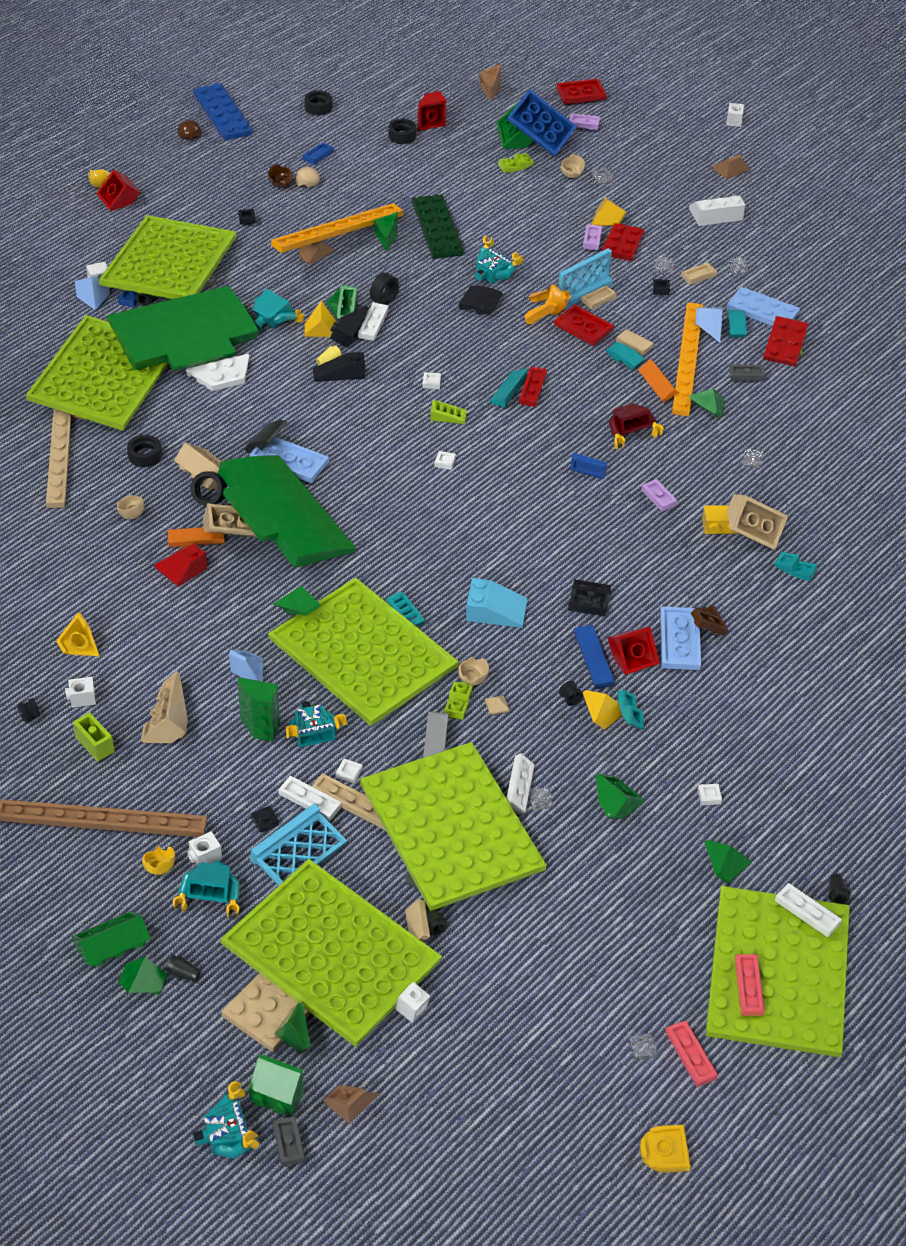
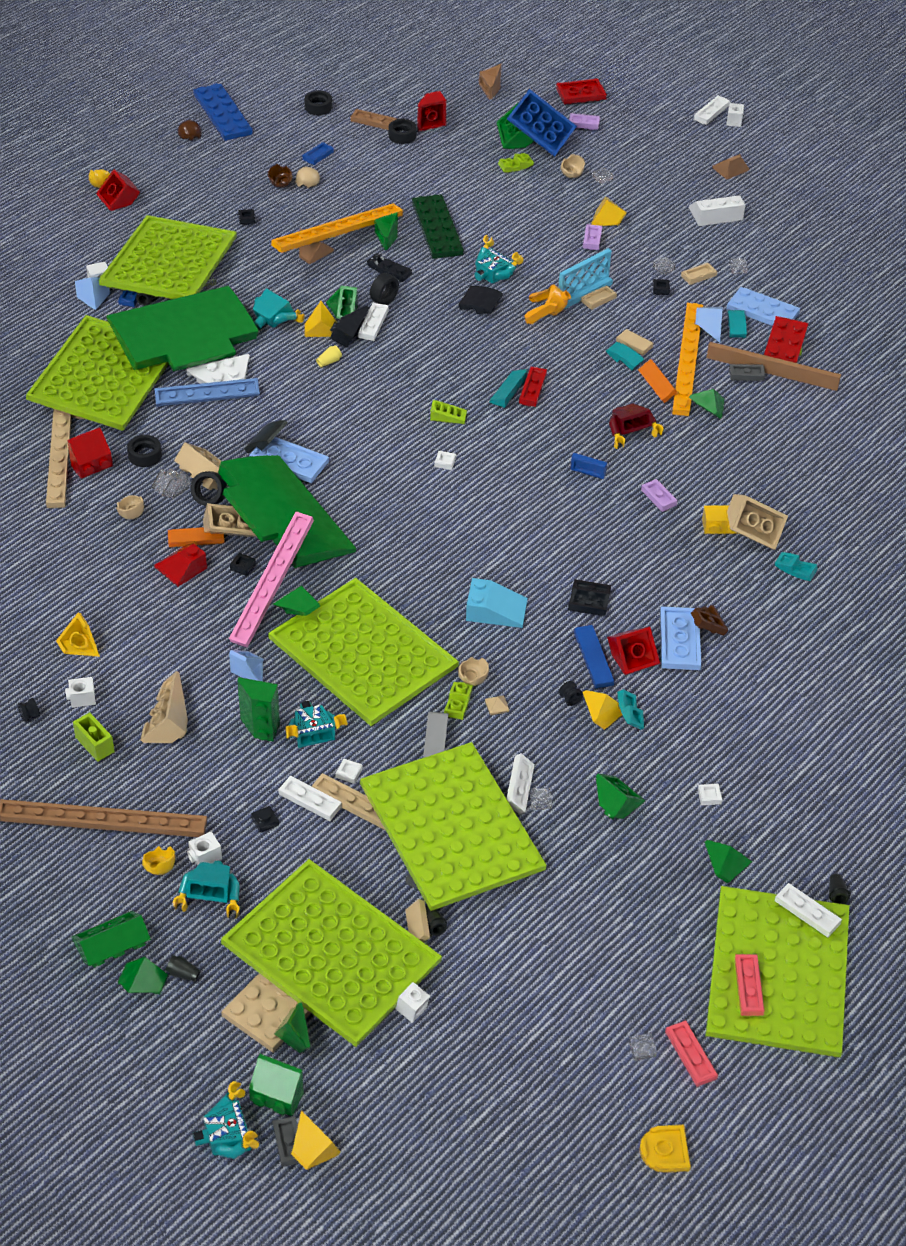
medium azure fence [250,803,347,886] -> none
black slope [313,352,365,382] -> none
medium nougat slope [323,1085,381,1123] -> none
teal slope [387,591,425,627] -> none
white tile [423,372,441,389] -> none
red plate [554,304,614,346] -> none
red plate [602,223,645,261] -> none
clear plate [742,449,763,469] -> none
none -> red slope [67,427,113,479]
none -> clear slope [151,468,192,499]
none -> medium blue tile [154,378,260,407]
none -> bright pink plate [229,512,314,648]
none -> black plate [230,553,256,576]
none -> yellow slope [291,1110,340,1170]
none -> medium nougat tile [351,109,397,130]
none -> black hinge [366,253,412,283]
none -> white plate [694,96,730,125]
none -> medium nougat tile [707,342,841,391]

